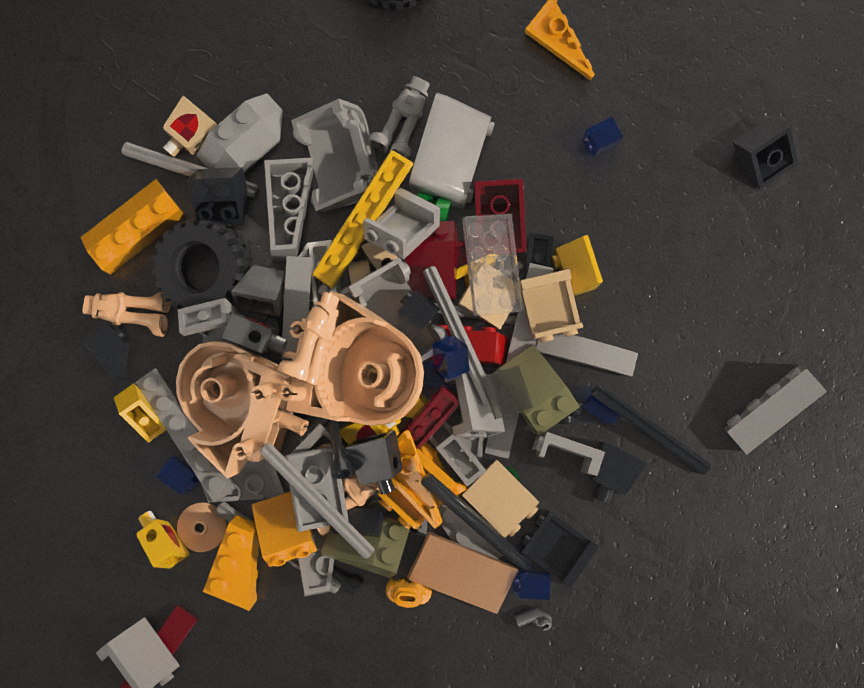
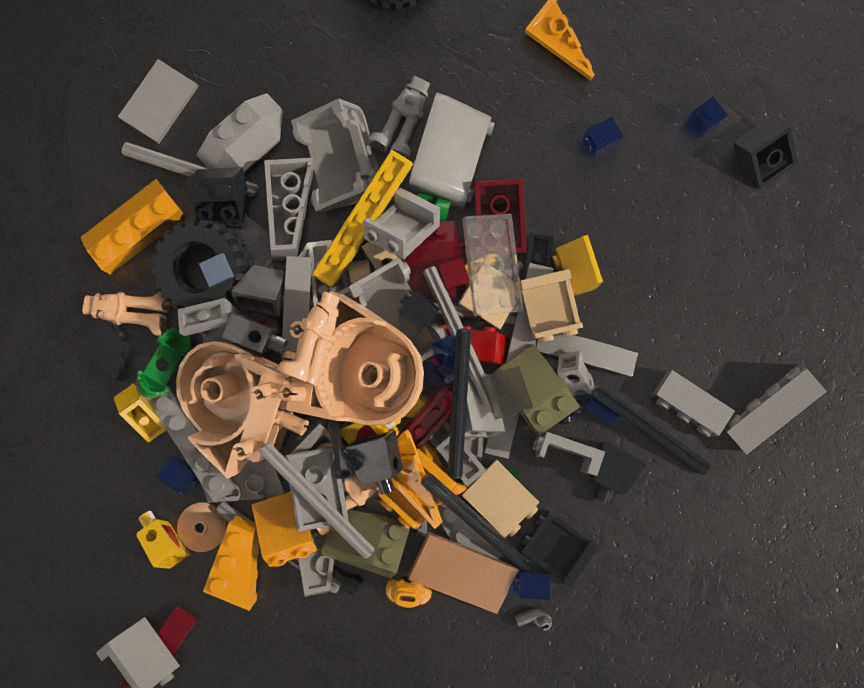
tan torso [163,96,218,157] -> none
black tile [330,508,385,537] -> none
none -> light grey tile [118,59,199,144]
none -> green piece [137,327,193,398]
none -> sand blue tile [199,253,234,287]
none -> dark red tile [438,258,470,290]
none -> black axle [448,328,471,479]
none -> light grey leg [557,351,594,396]
none -> light grey brick [652,370,735,437]
none -> clear blue brick [687,96,728,137]

